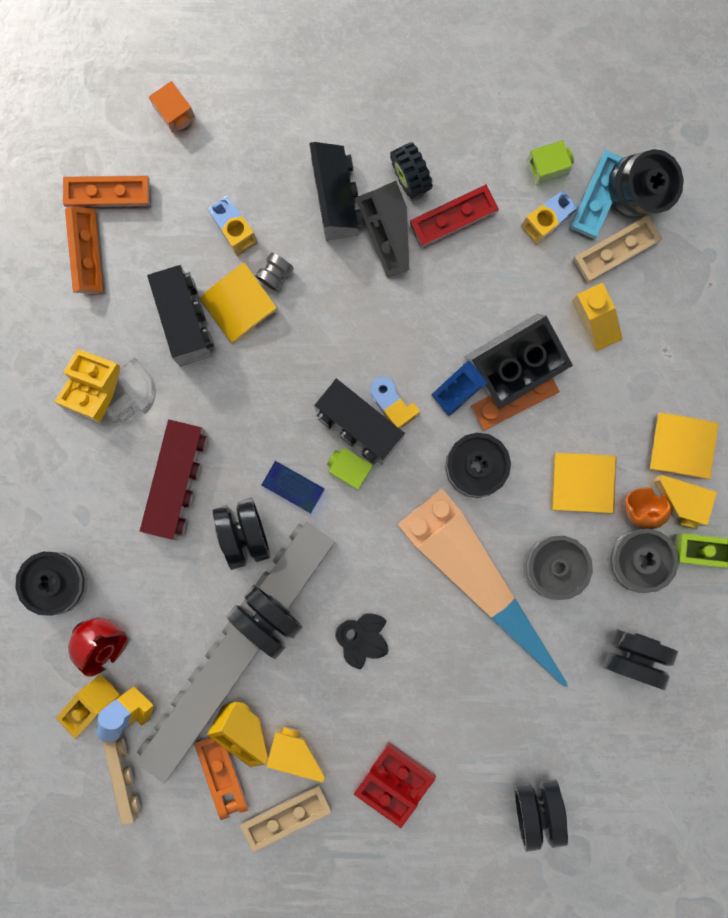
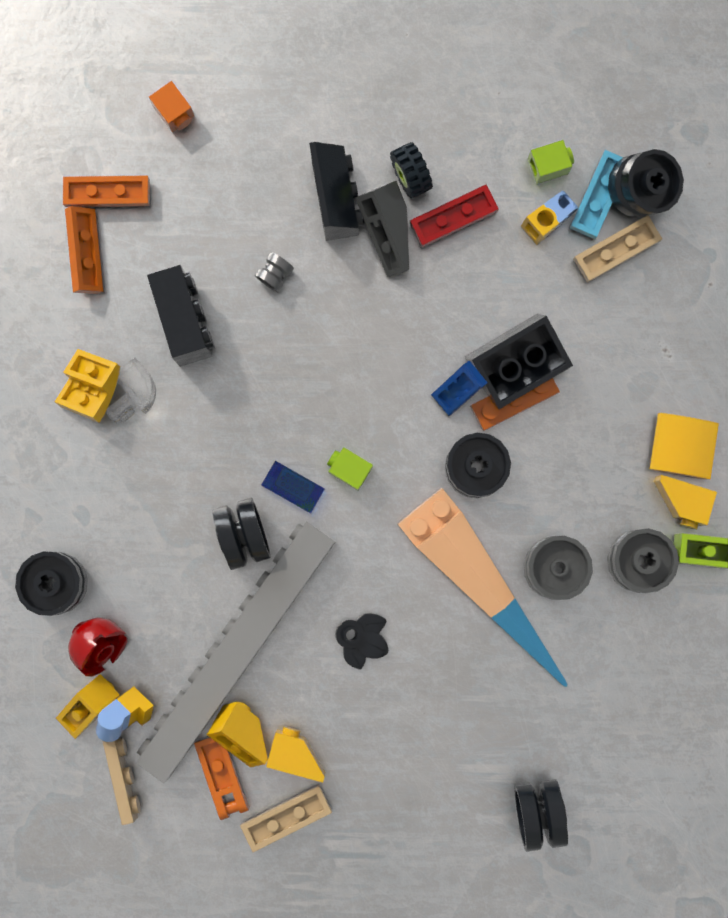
dark red brick [139,419,208,541] -> none
yellow slope [200,262,277,344] -> none
yellow leg [208,196,258,256] -> none
black wheel [226,584,303,659] -> none
black brick [314,378,405,465] -> none
red slope [353,742,436,828] -> none
leg [371,377,420,429] -> none
yellow slope [552,453,617,514] -> none
yellow slope [572,282,623,352] -> none
black wheel [603,629,678,690] -> none
orange hair [625,487,672,529] -> none

